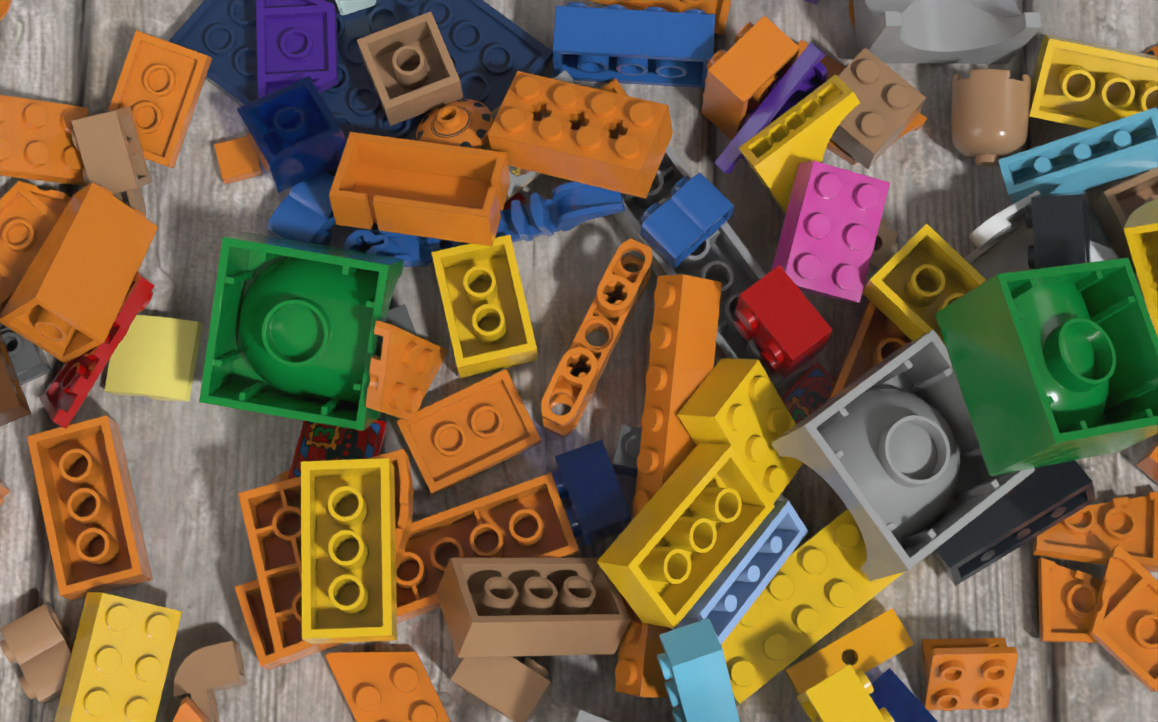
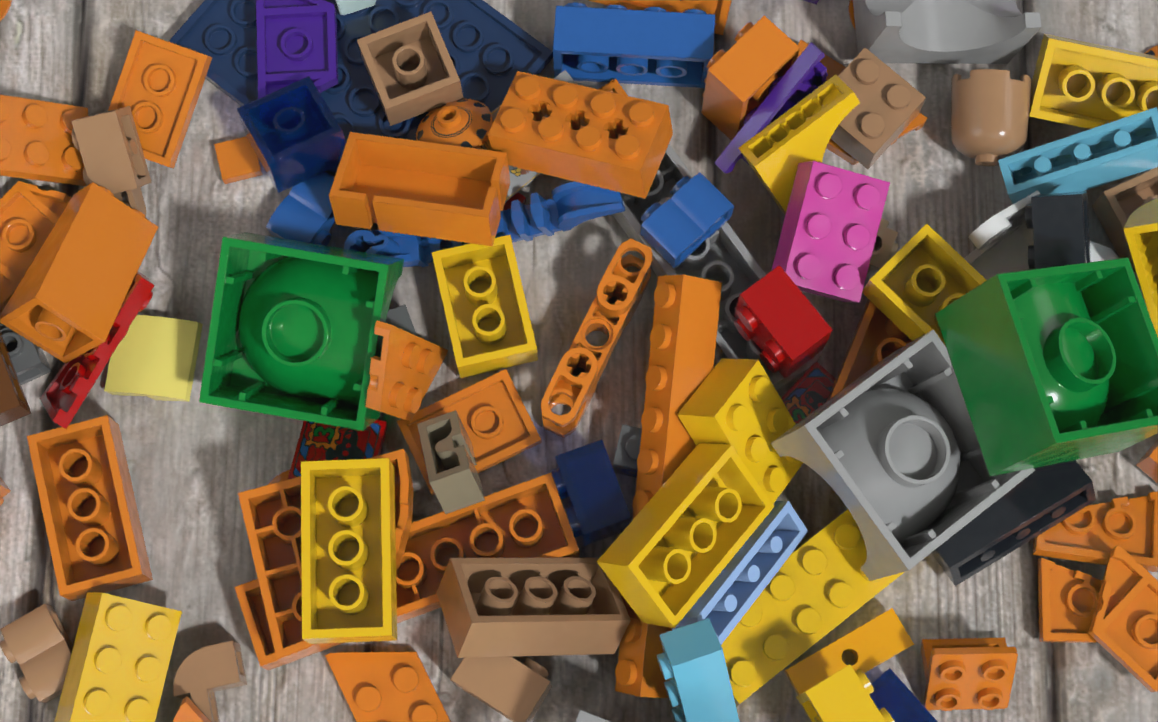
none -> dark tan brick [417,410,485,514]

